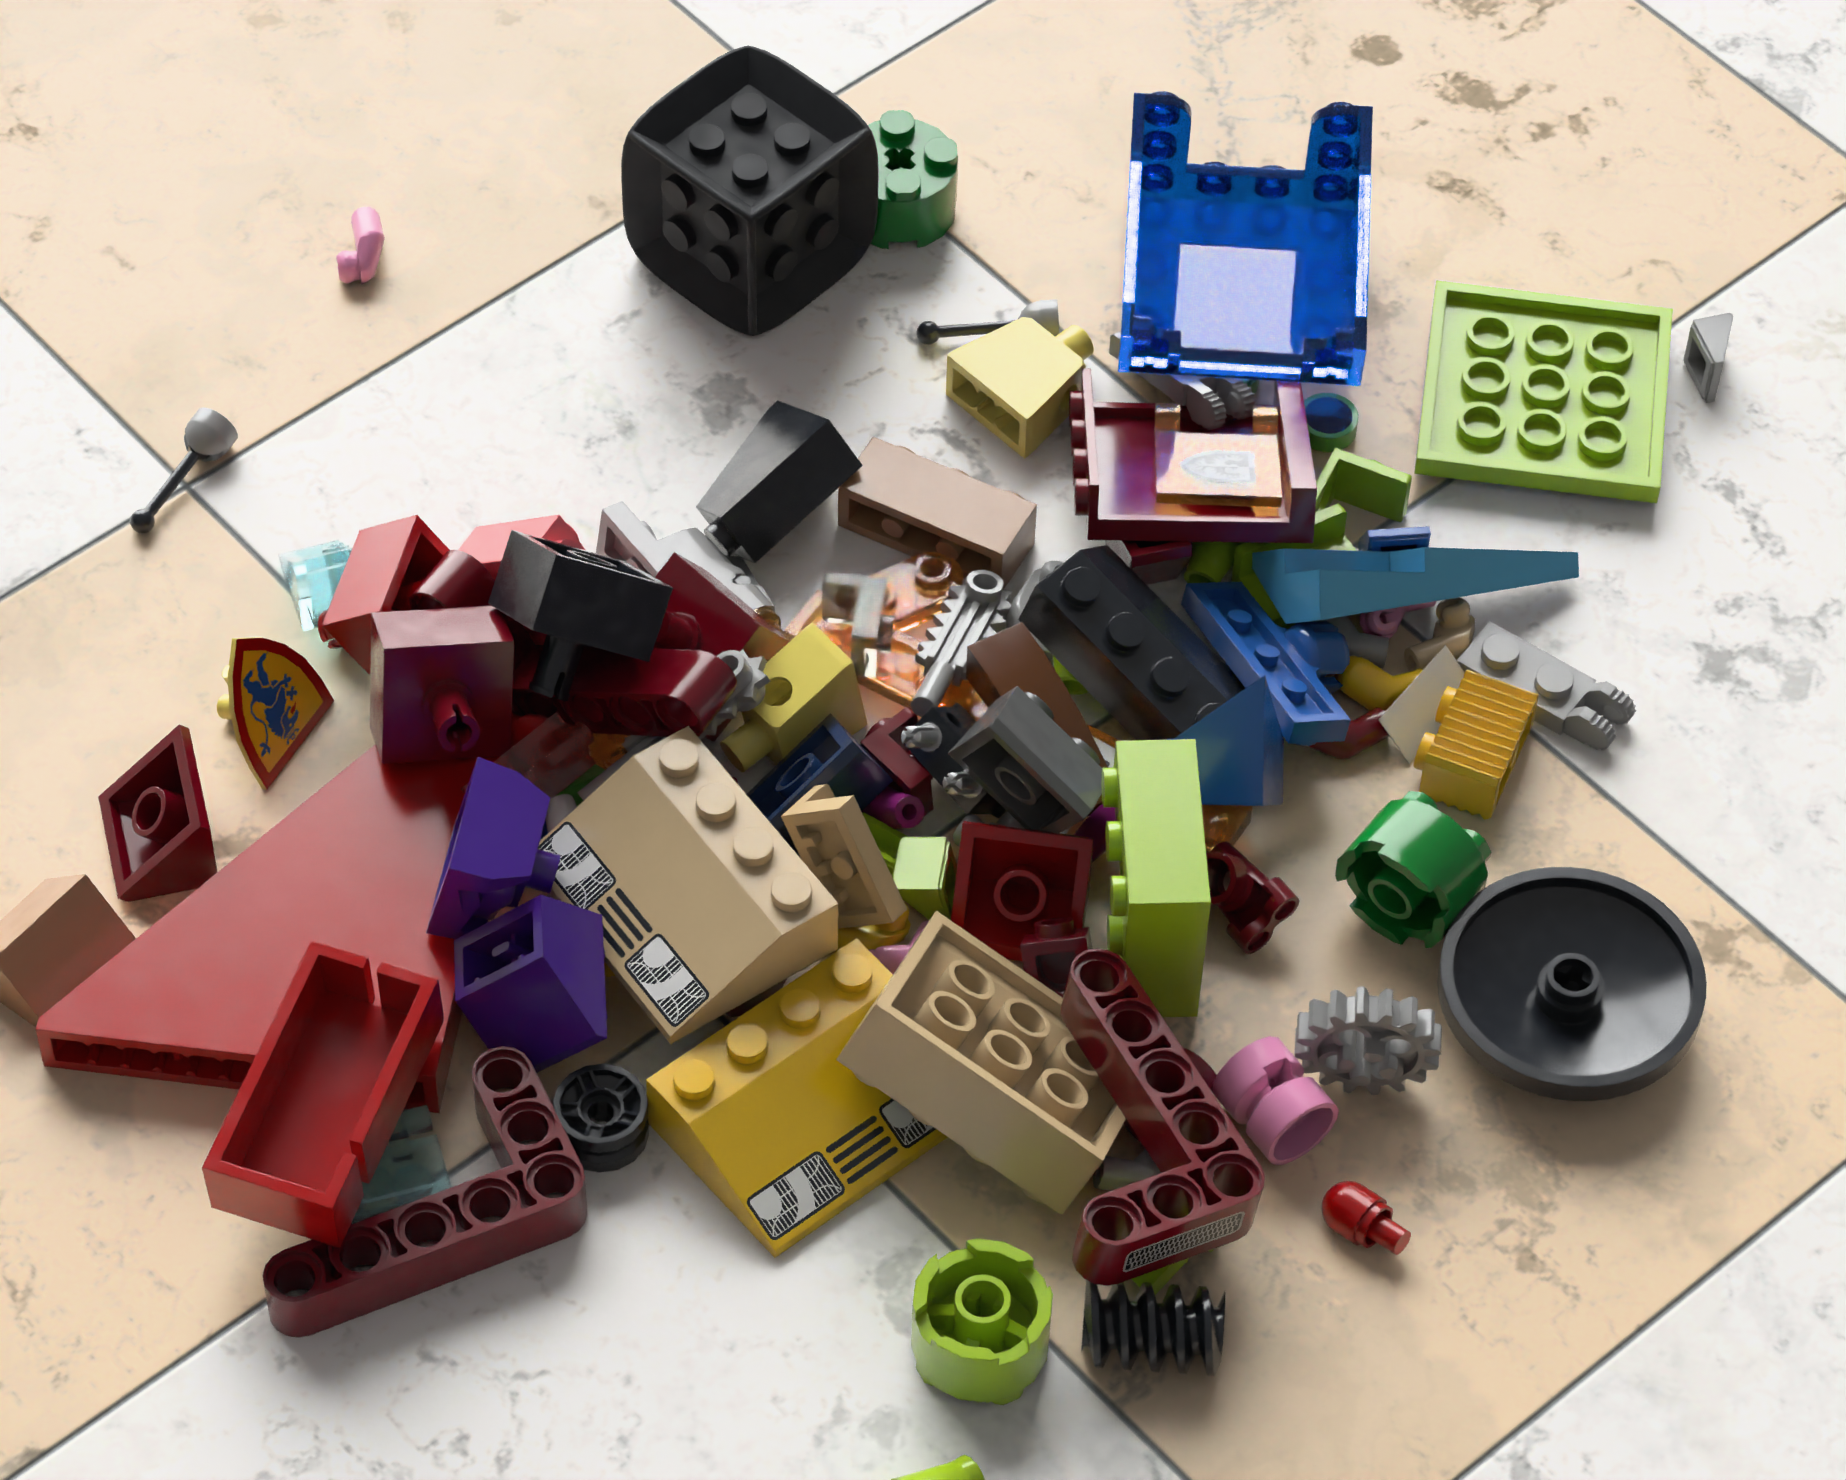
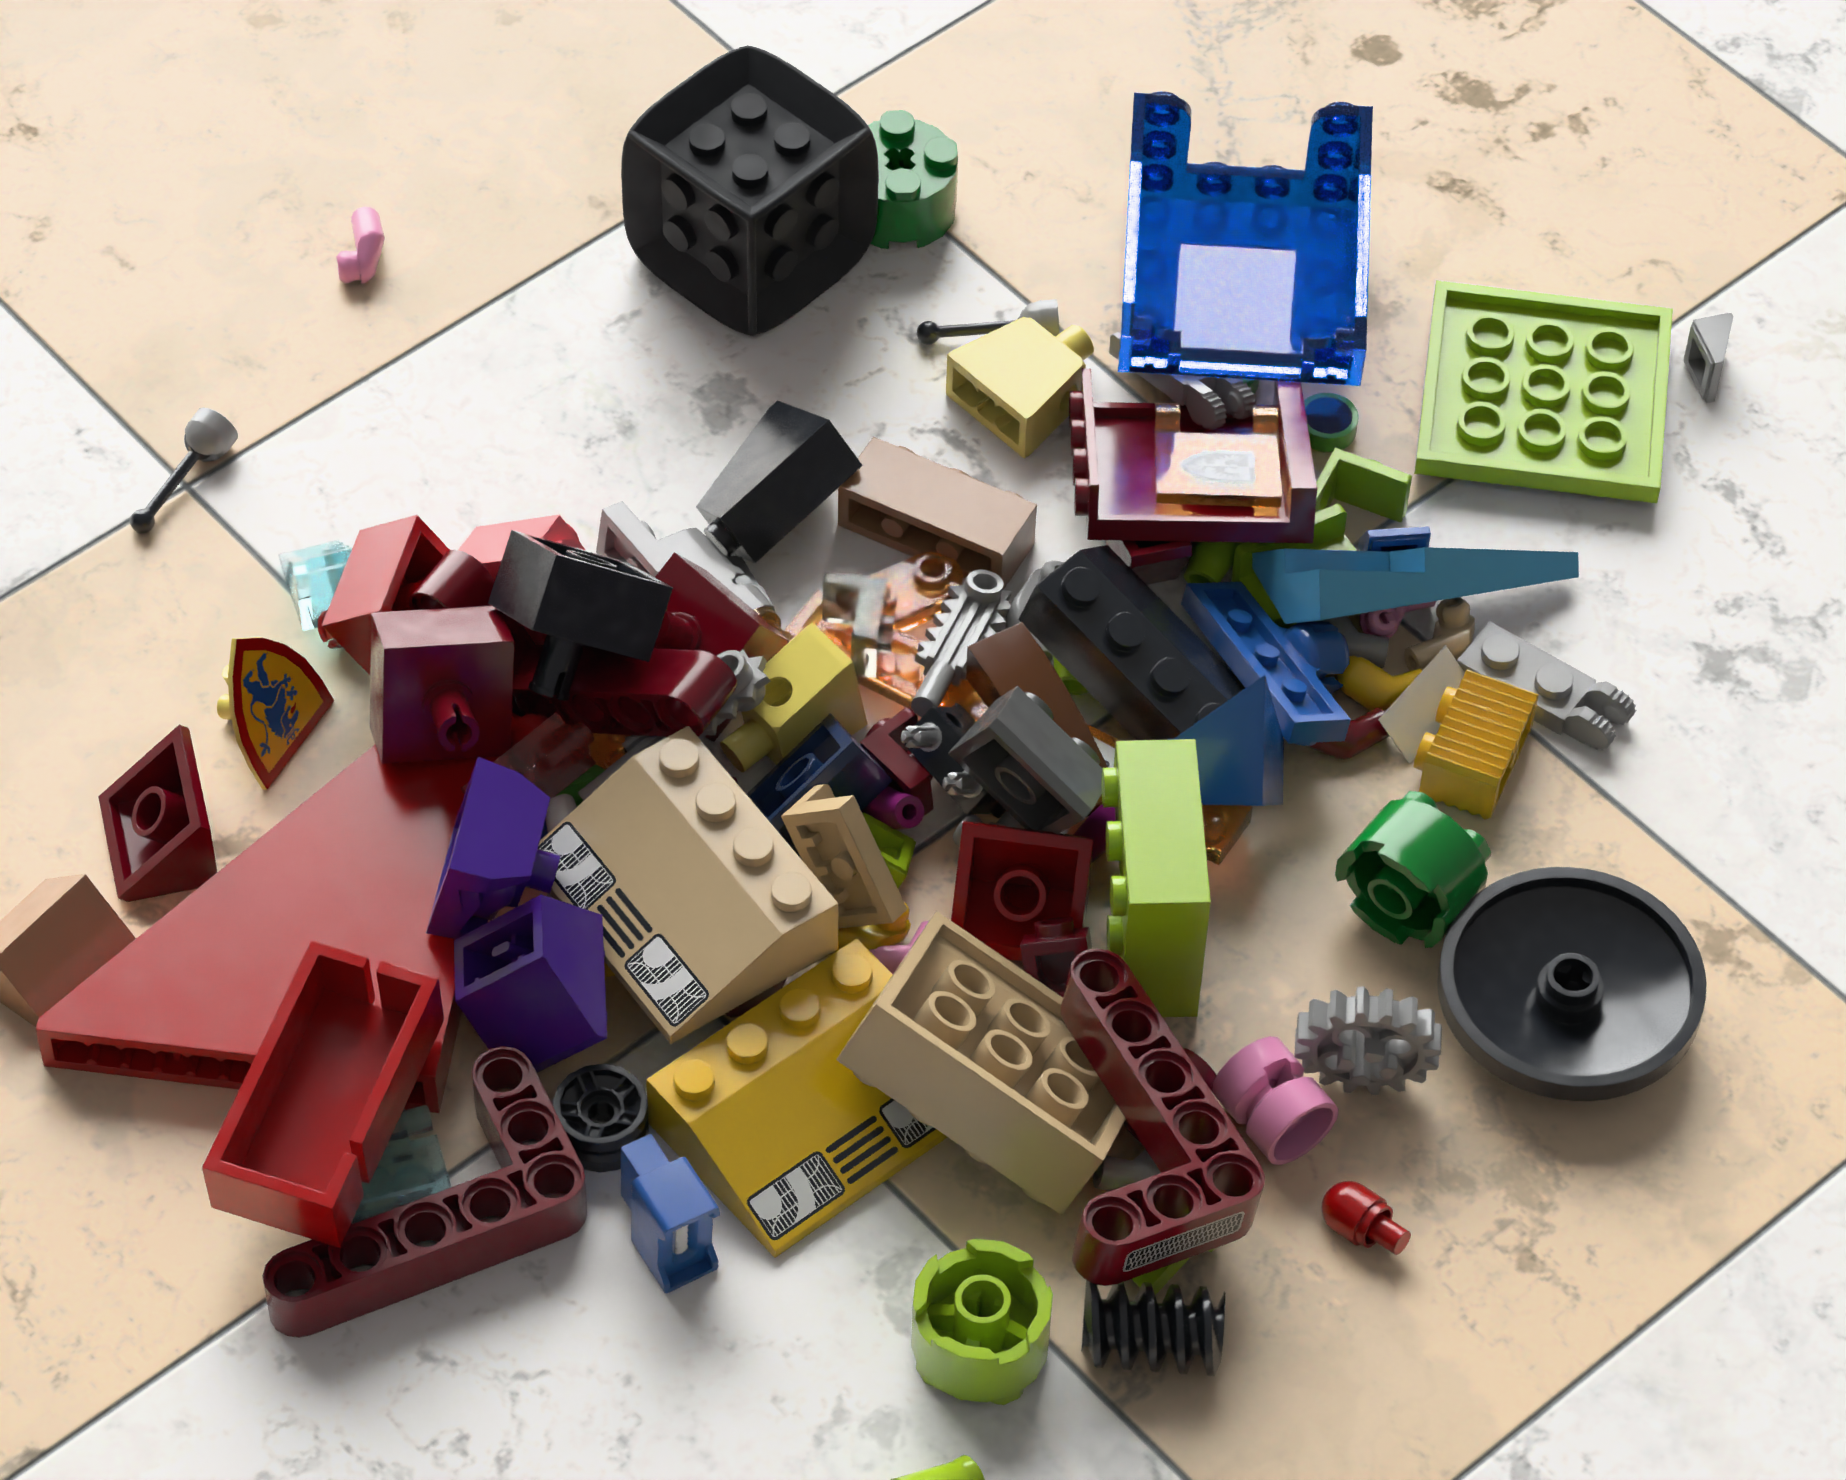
lime slope [893,837,957,920] -> none
dark red plate [1206,842,1300,954] -> none
none -> blue piece [621,1134,720,1293]

